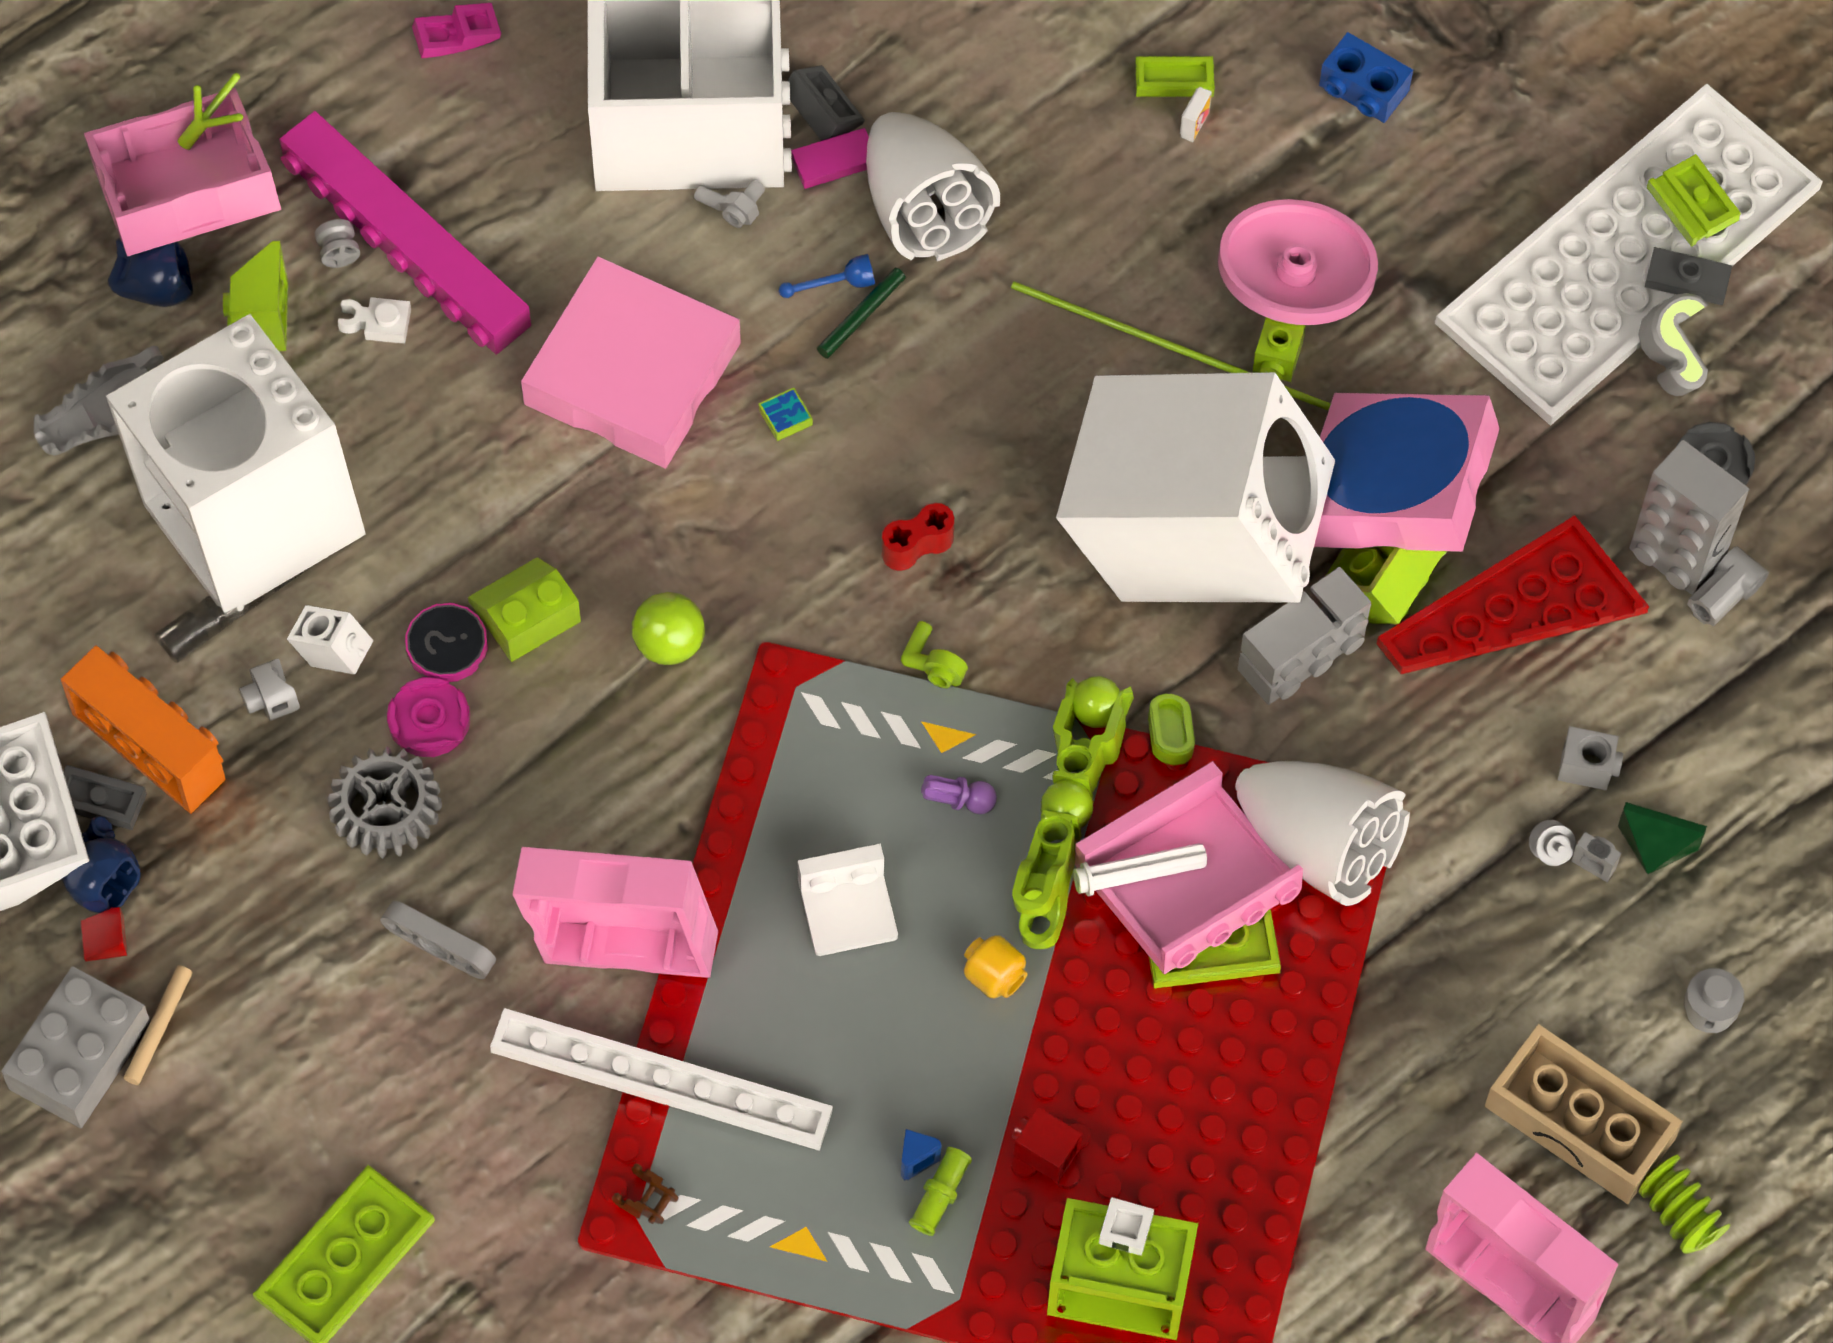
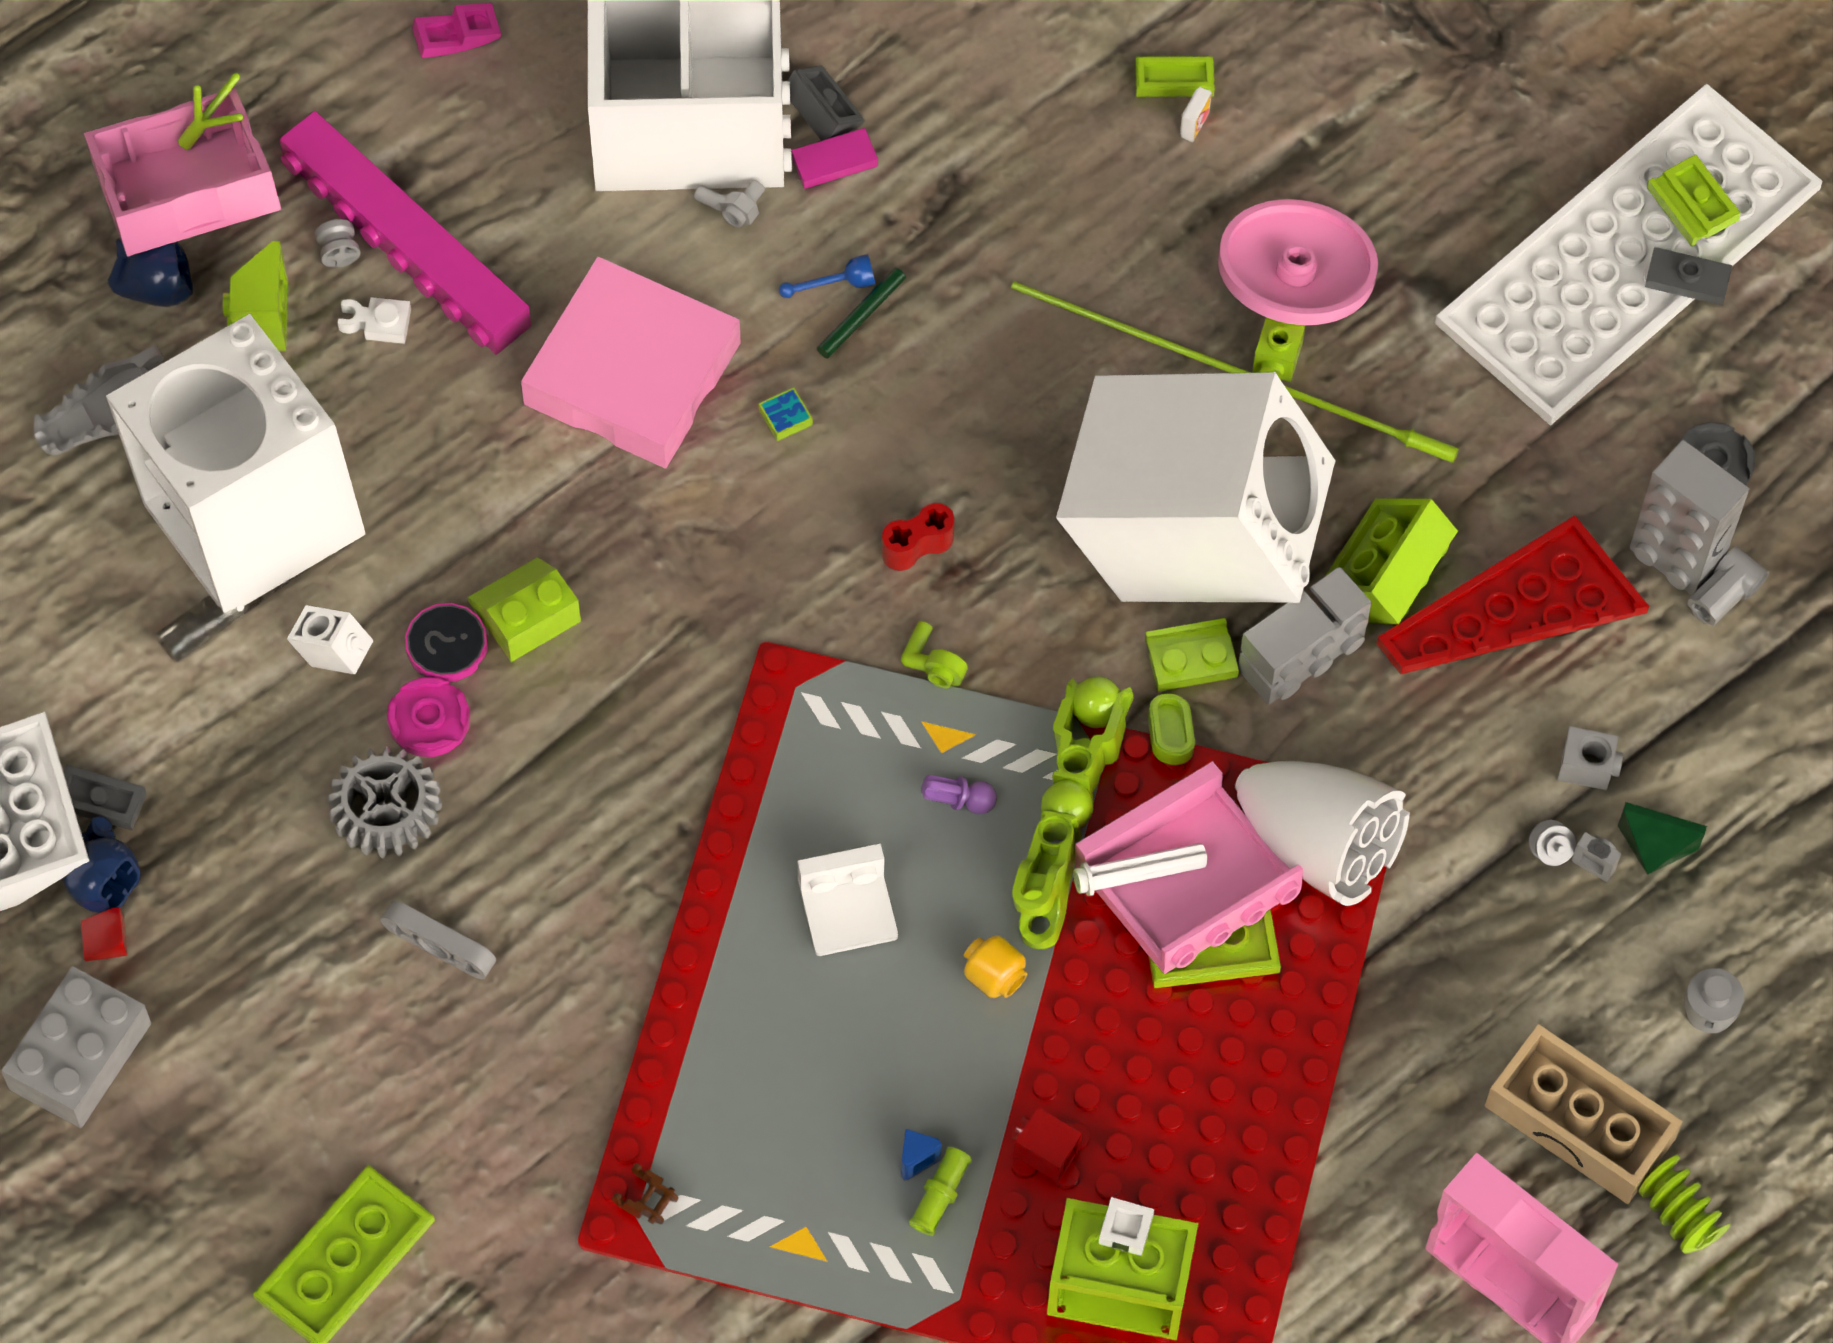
orange brick [61,645,226,814] -> none
tan bar [123,965,193,1085] -> none
light grey piece [239,659,300,721] -> none
white plate [490,1008,833,1151] -> none
bright pink tile [513,847,718,978] -> none
lime piece [632,592,705,665] -> none
white cylinder [866,112,1000,261] -> none
tile [1314,393,1500,552] -> none
blue brick [1319,32,1413,123] -> none
light grey animal [1638,293,1709,396] -> none
none -> lime plate [1145,618,1239,692]

